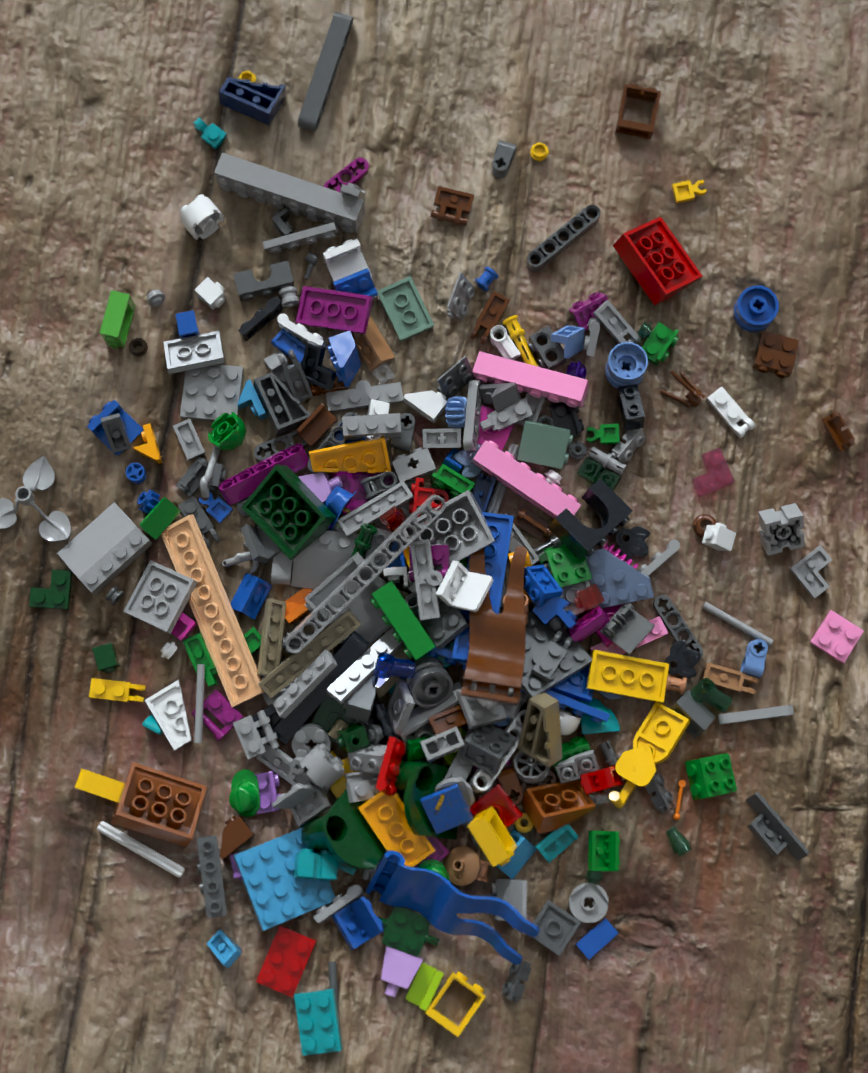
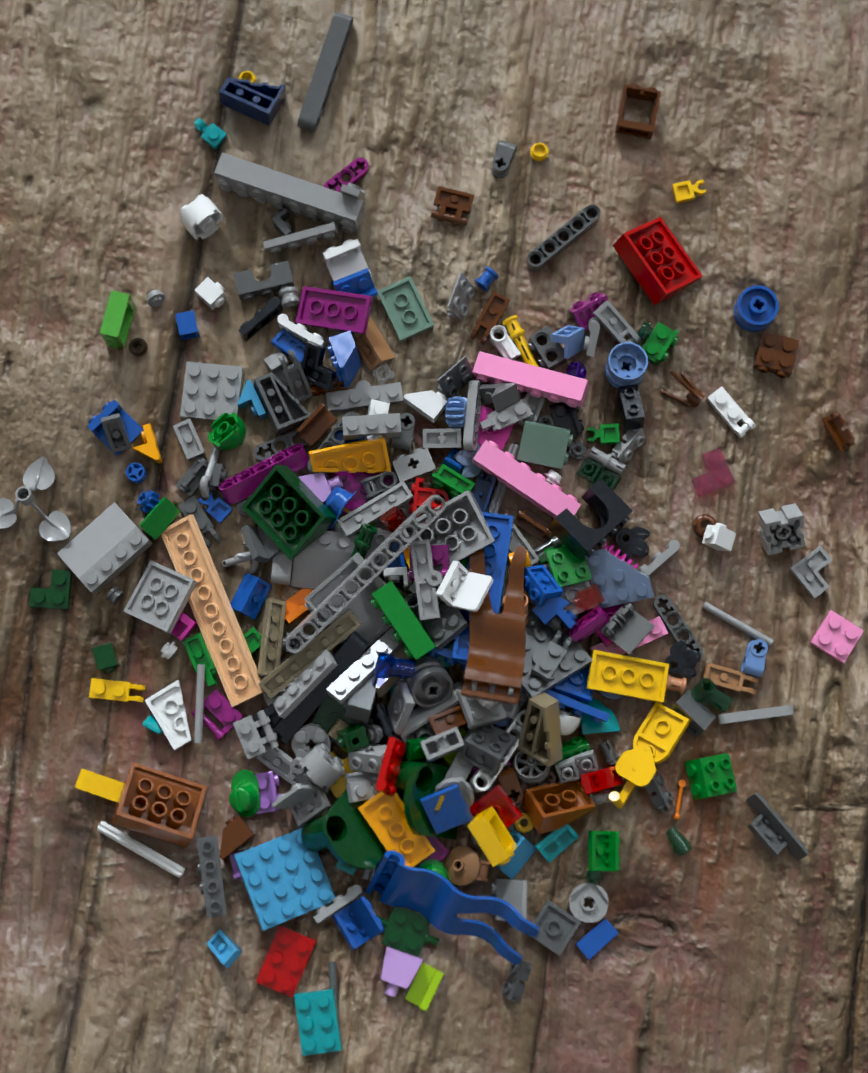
light grey plate [164,331,225,374] -> none
teal brick [294,849,338,881] -> none
dark grey hand [304,252,318,280] -> none
yellow window [425,971,486,1037] -> none

